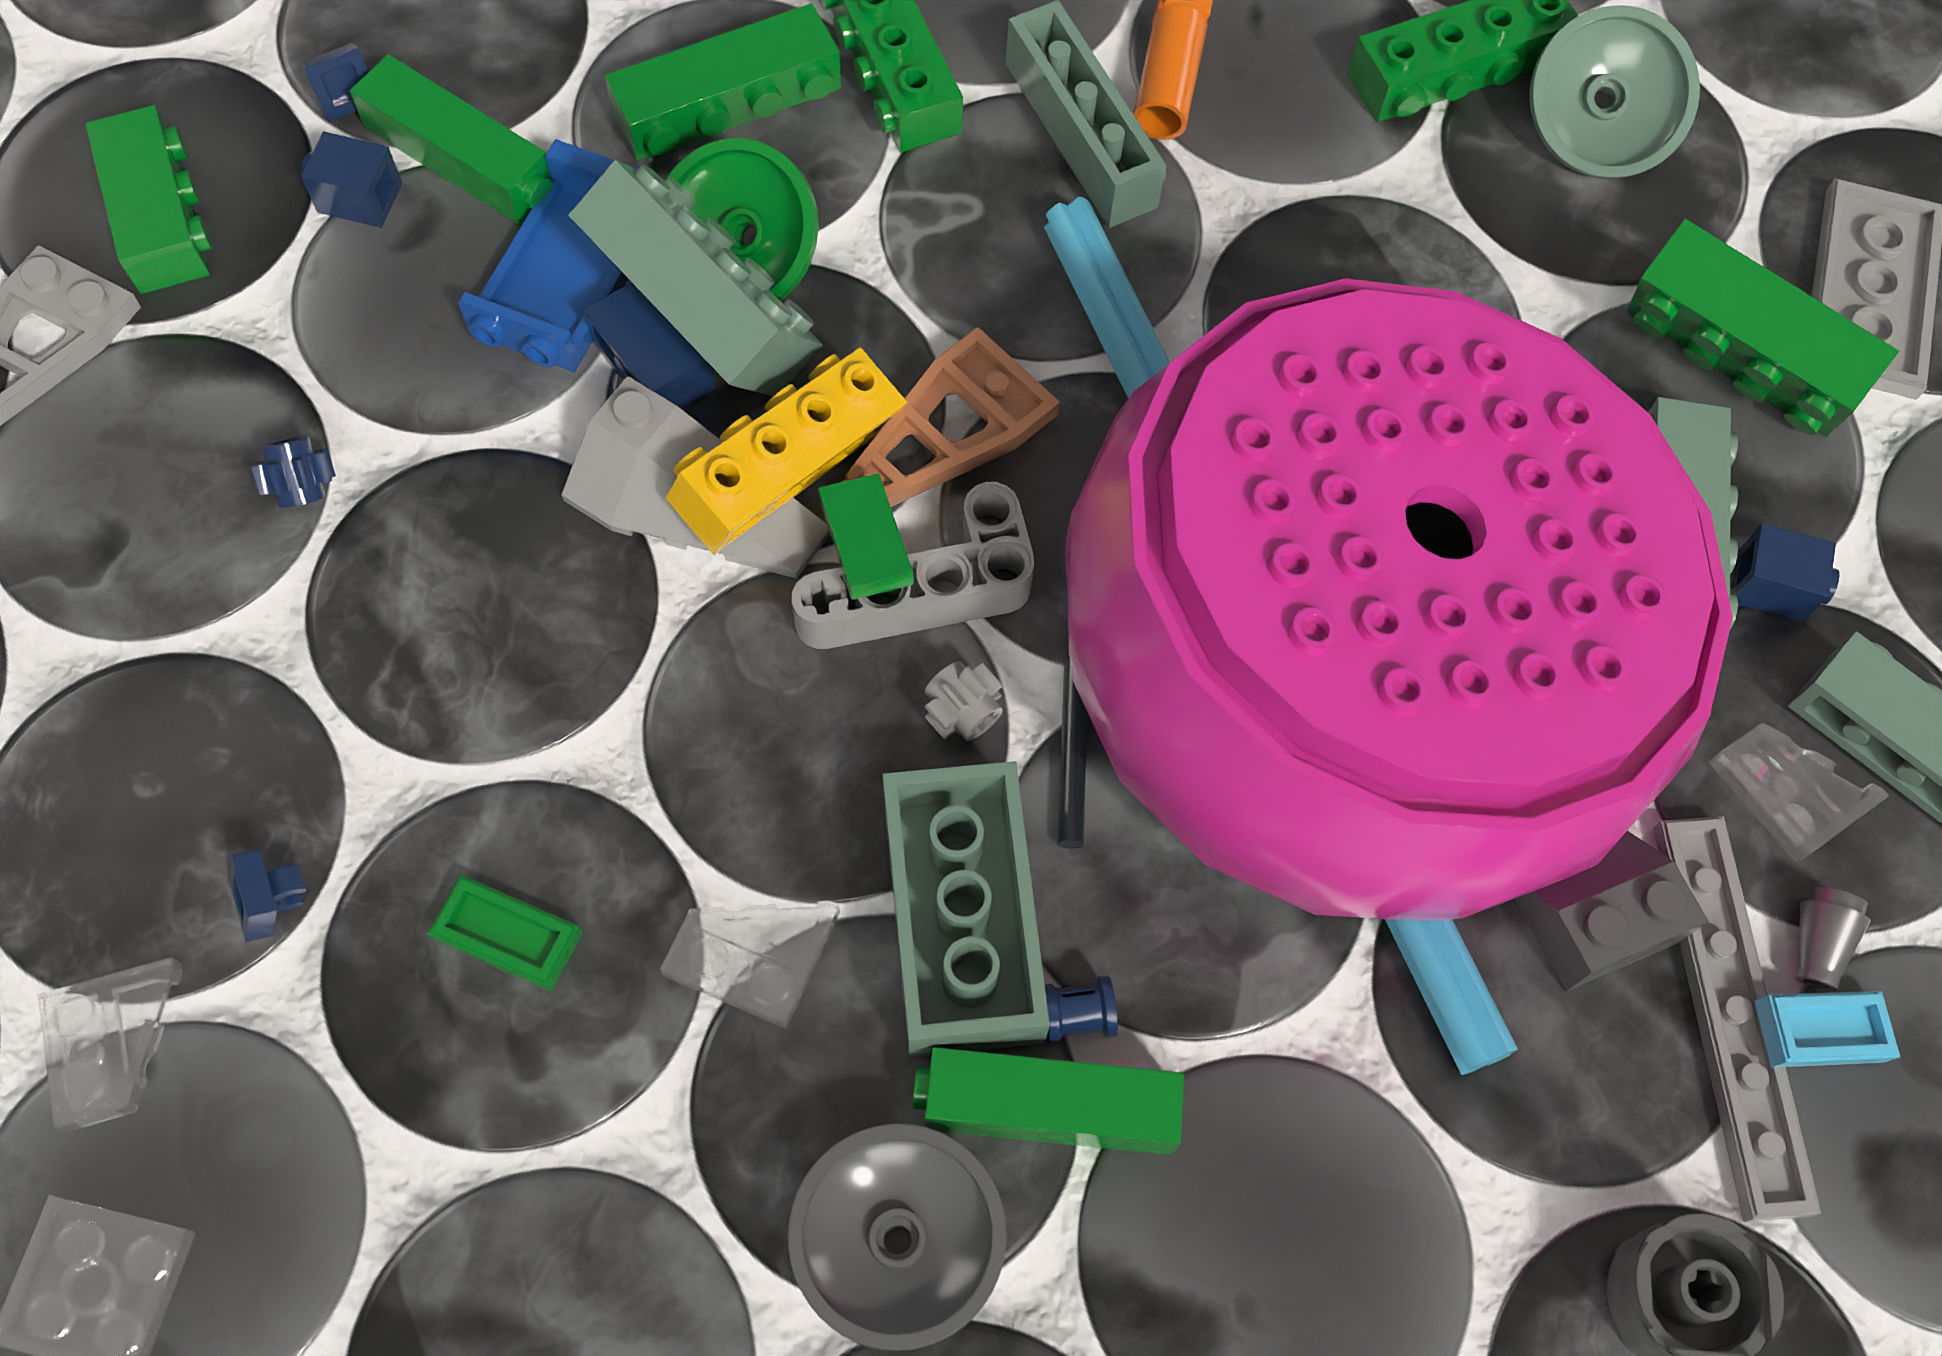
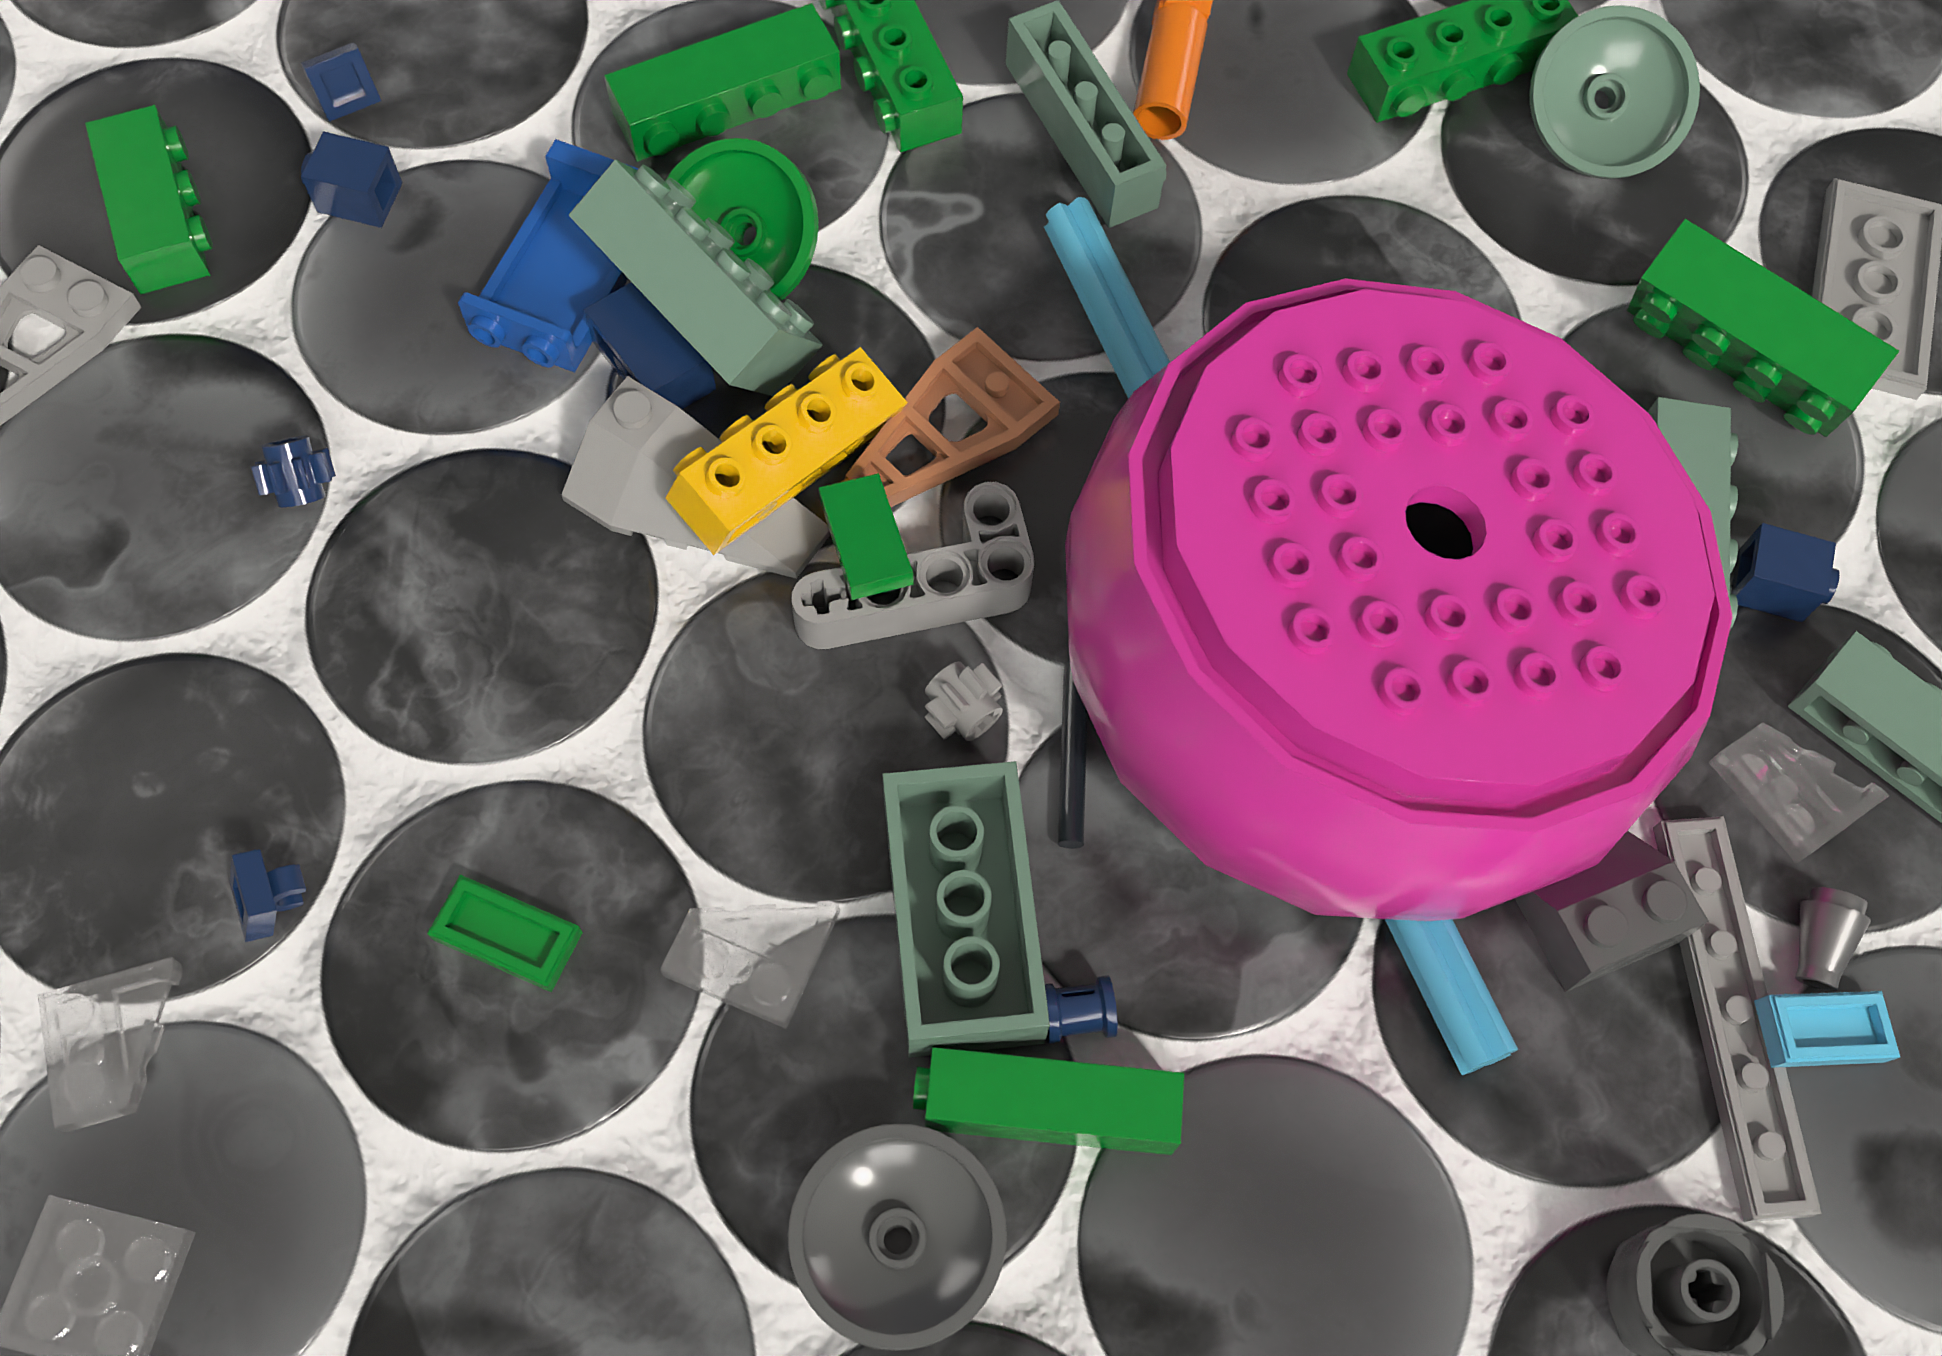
green brick [350,54,553,226] -> none

